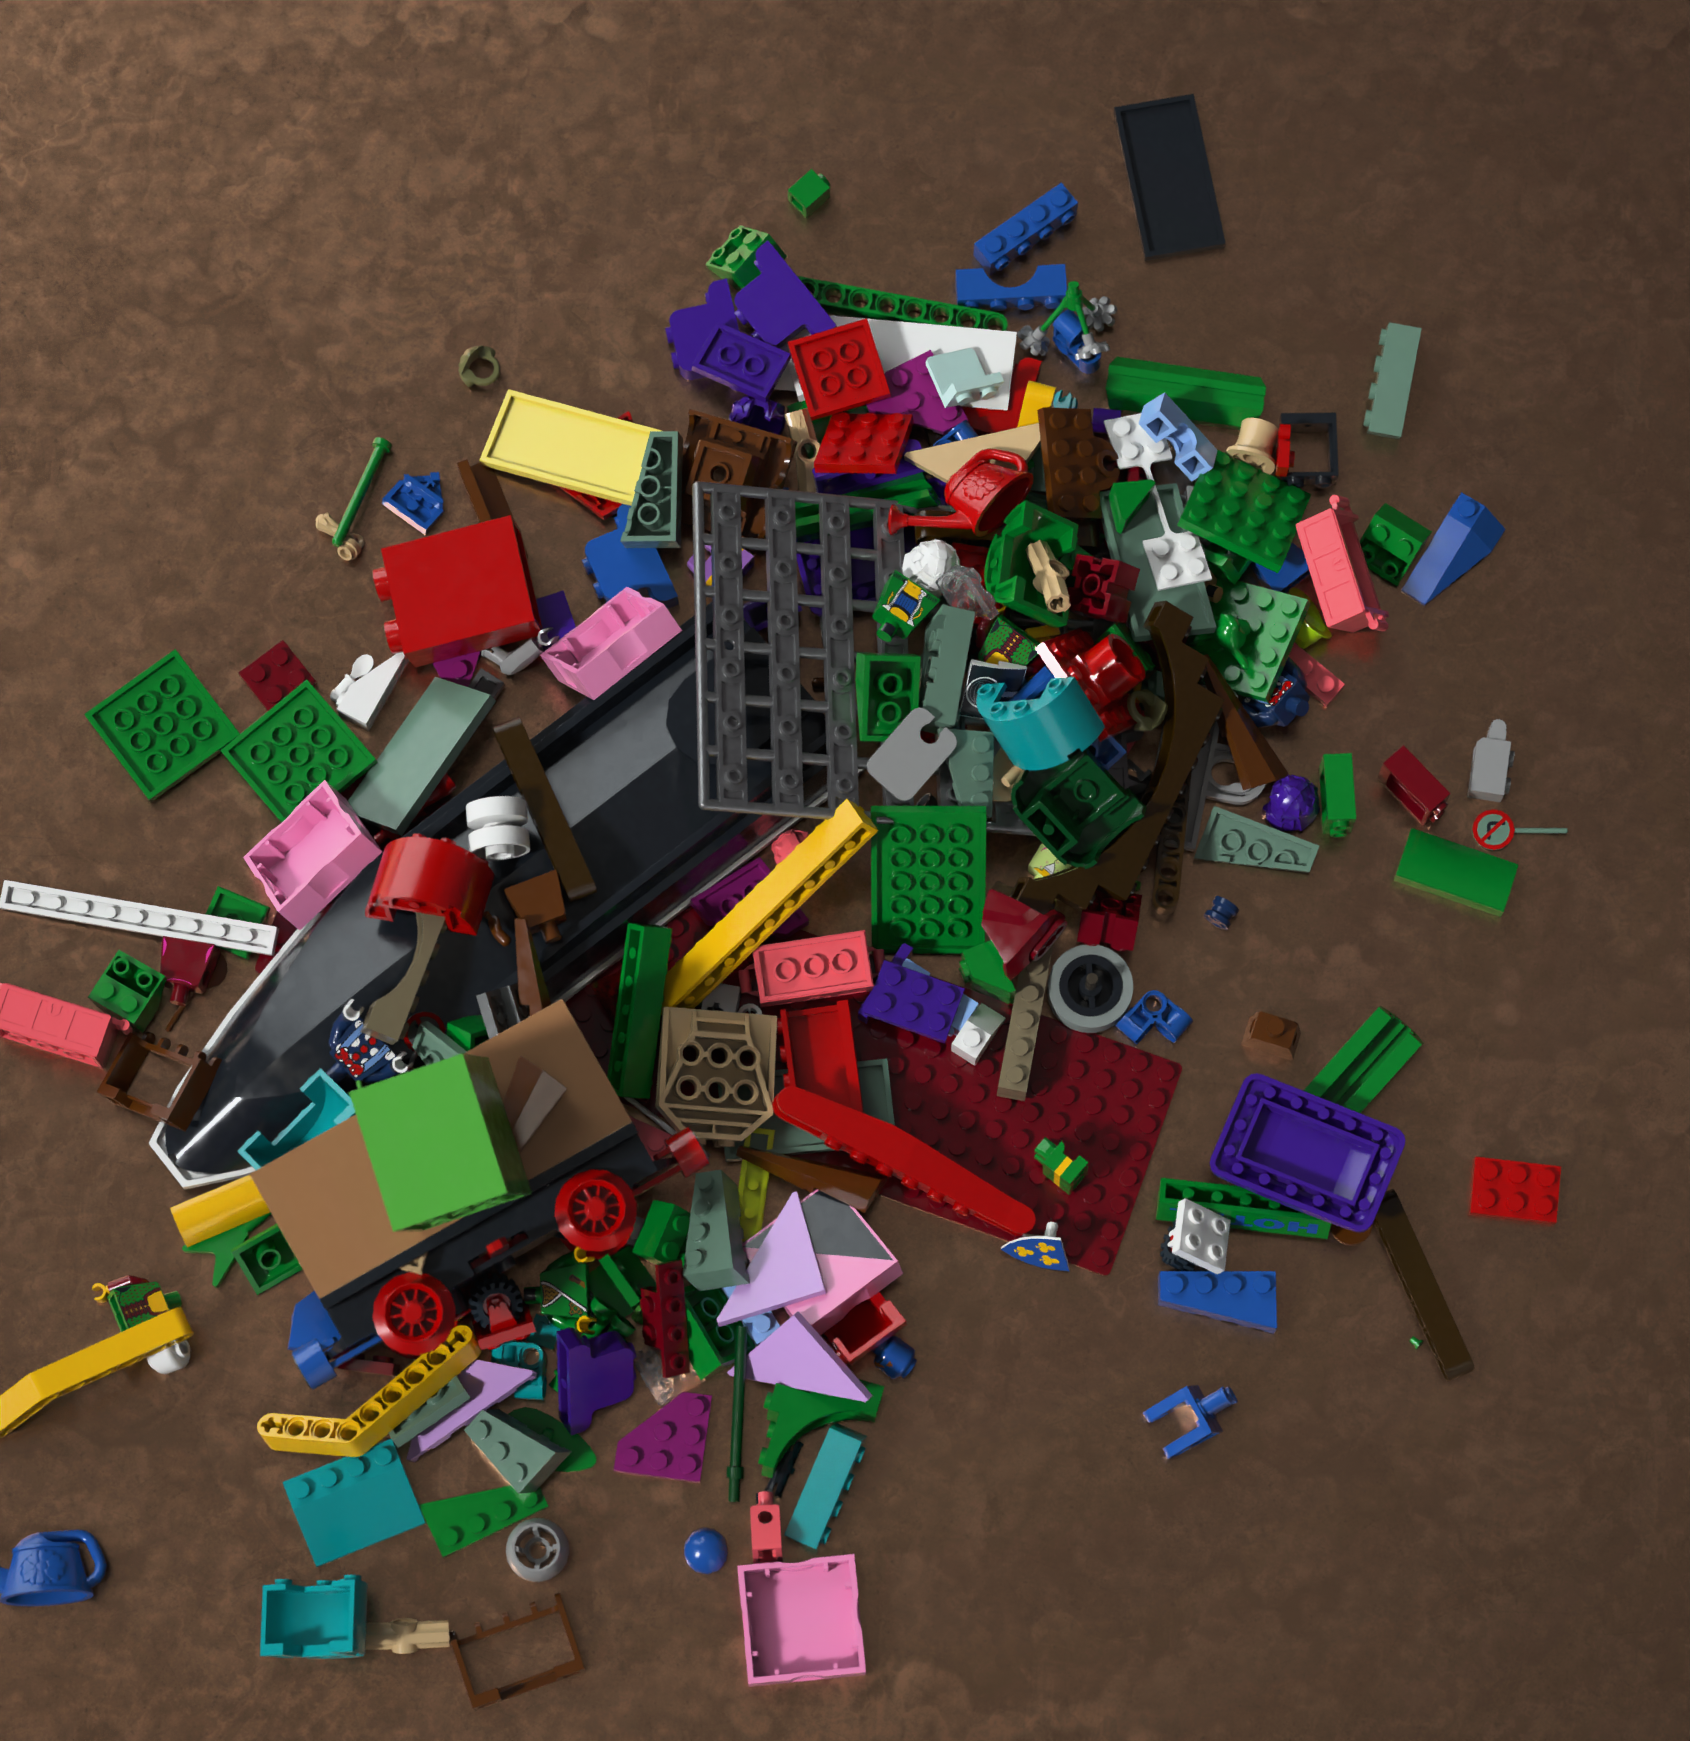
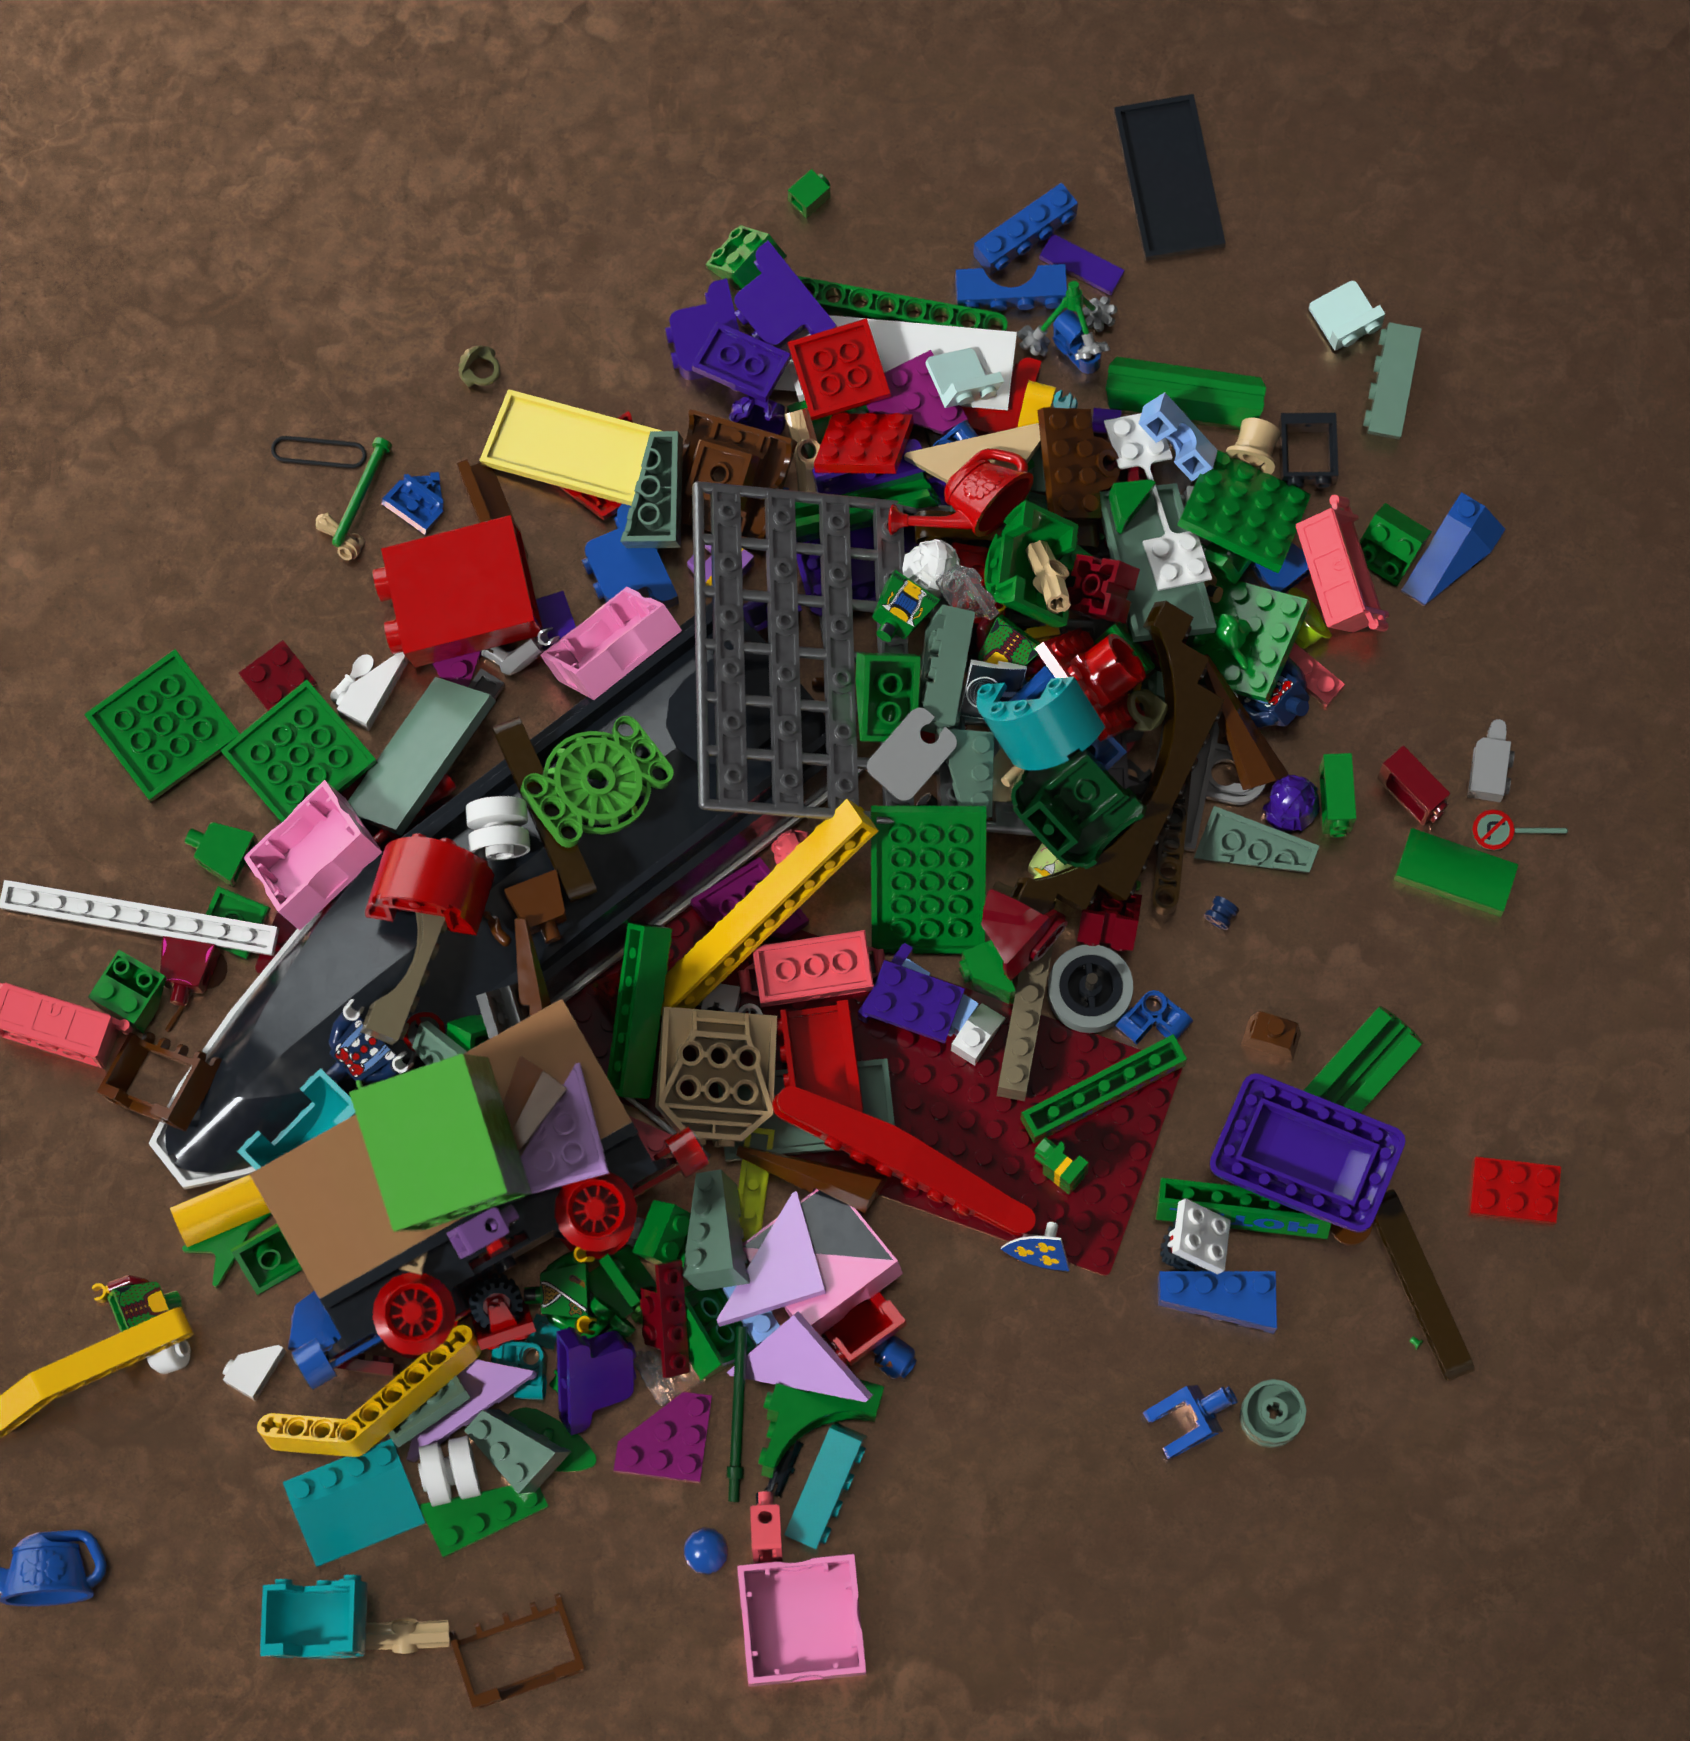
light grey wheel [506,1518,569,1582] -> none
red plate [1275,424,1295,477] -> none
none -> green torso [185,822,258,887]
none -> white slope [223,1345,286,1401]
none -> black piece [271,436,367,468]
none -> white wheel [418,1435,481,1507]
none -> medium lavender torso [446,1205,520,1259]
none -> bright green piece [521,716,674,847]
none -> lavender tile [521,1063,609,1195]
none -> green brick [1020,1034,1187,1143]
none -> dark purple tile [1039,234,1125,296]
none -> sand green wheel [1239,1379,1306,1448]
none -> light aqua bracket [1309,281,1385,351]

